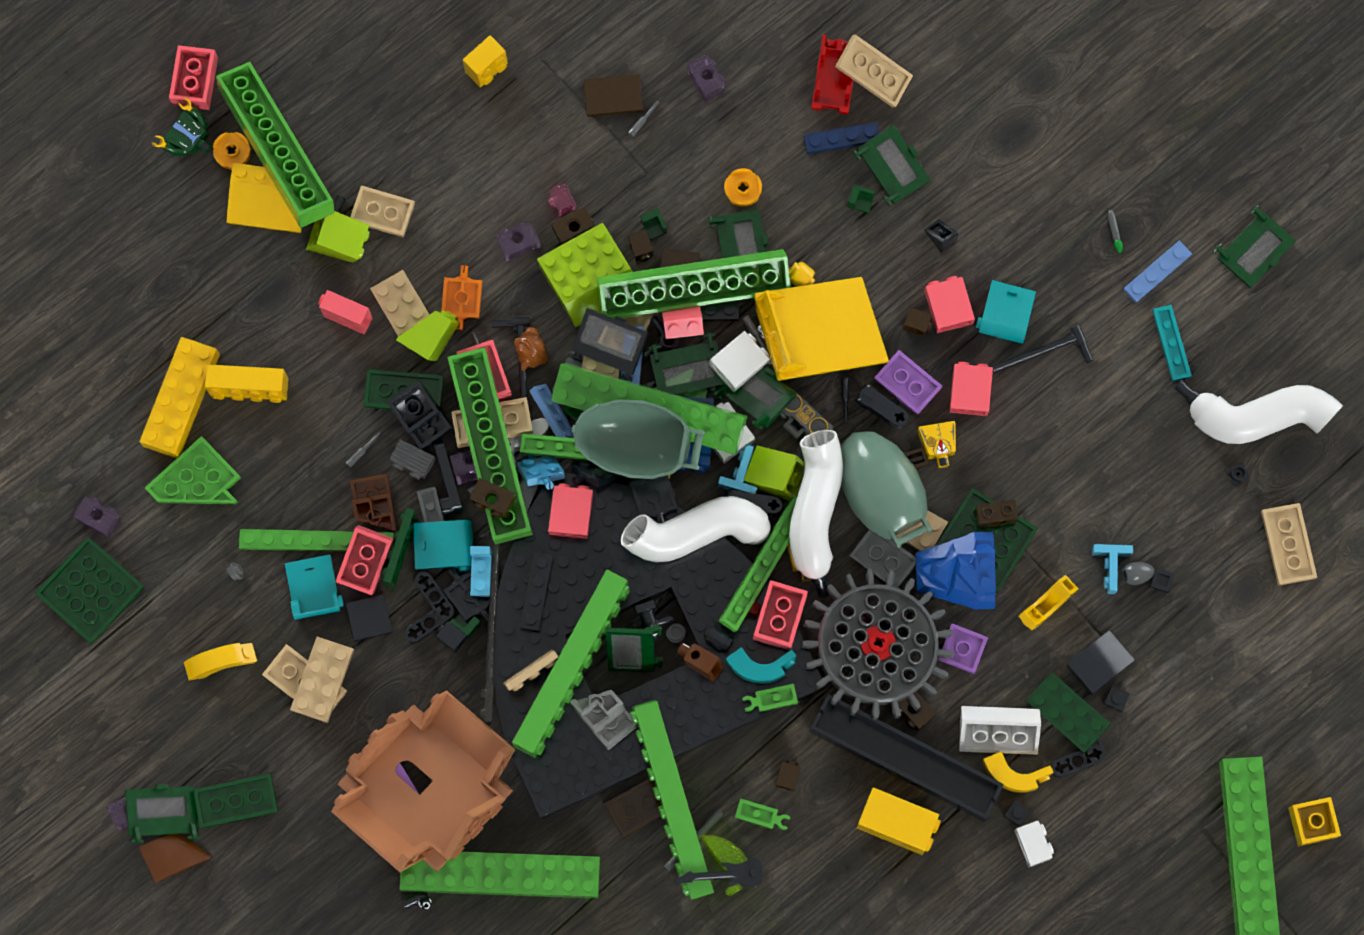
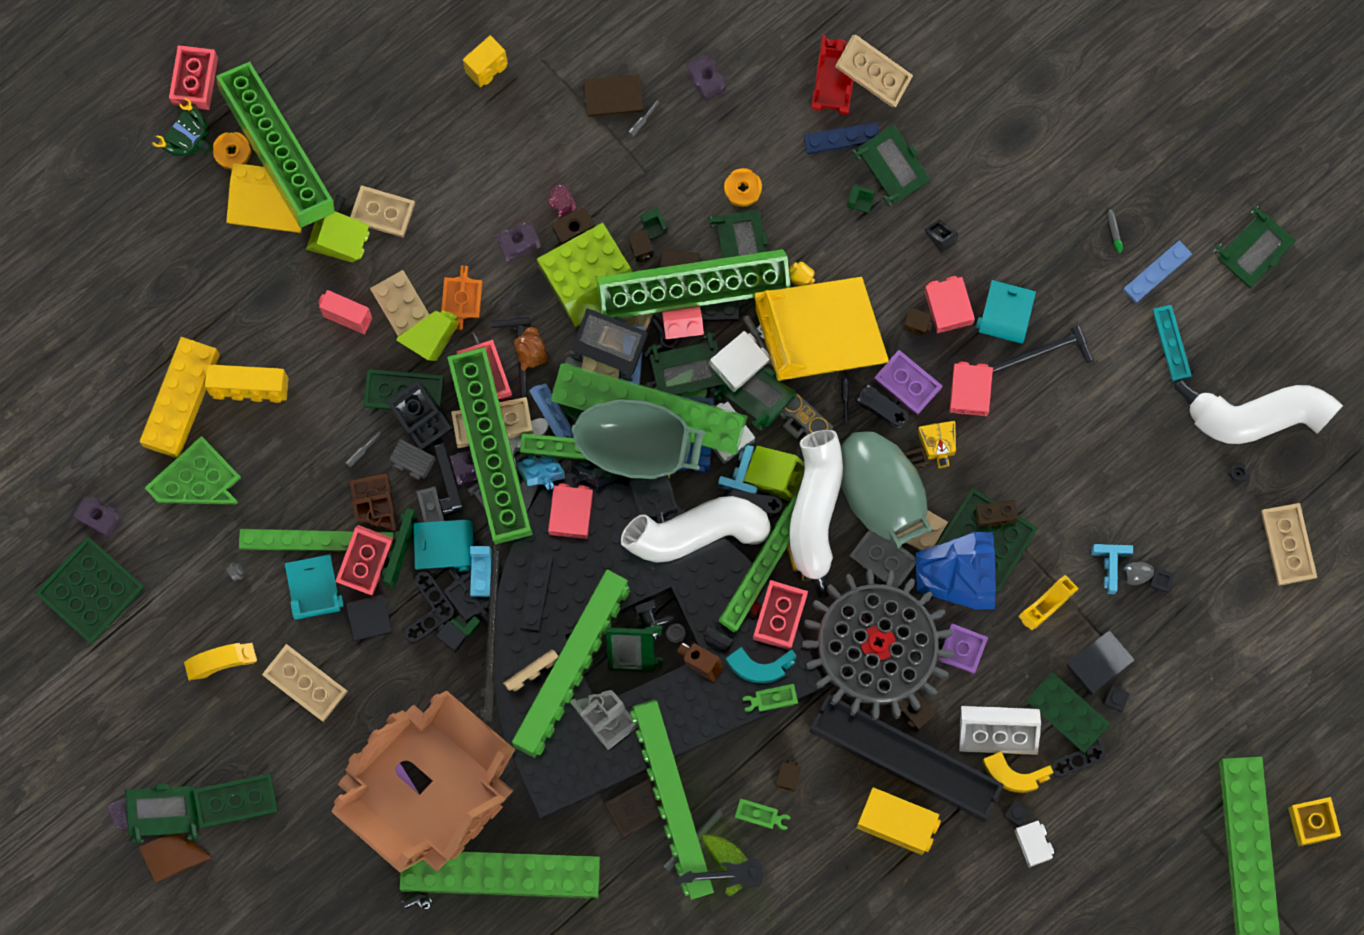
tan plate [290,637,354,723] -> none
dark brown brick [470,478,516,518] -> none

